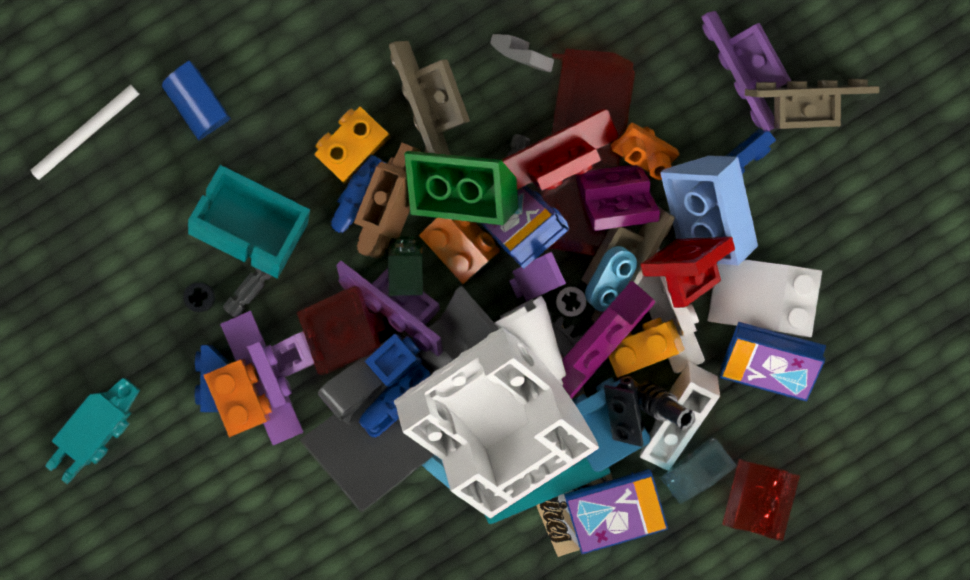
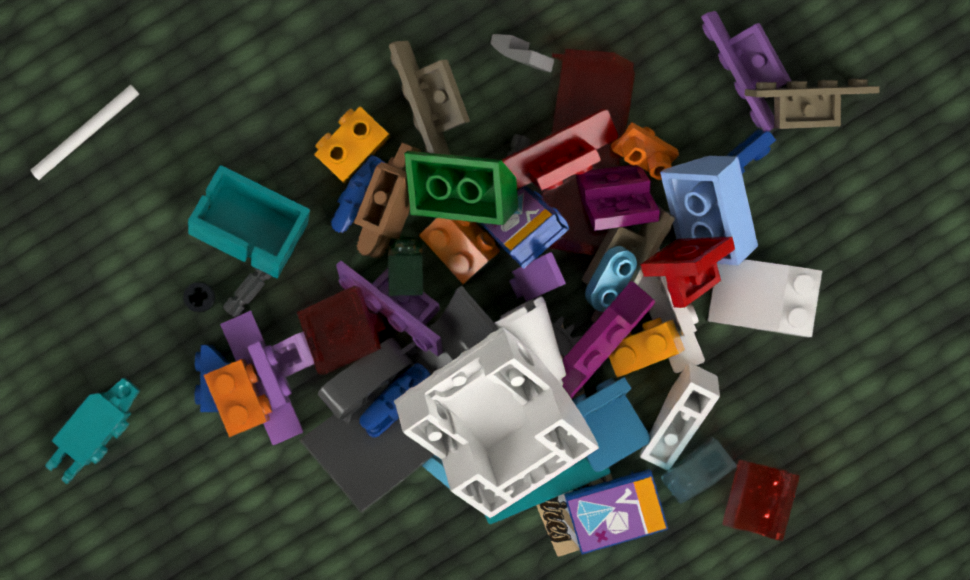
blue brick [162,60,231,141] -> none
blue bracket [365,334,423,387] -> none
white bush [556,287,586,317] -> none
black hinge [604,376,645,447] -> none
black hinge [637,379,695,430] -> none
piece [720,322,826,402] -> none

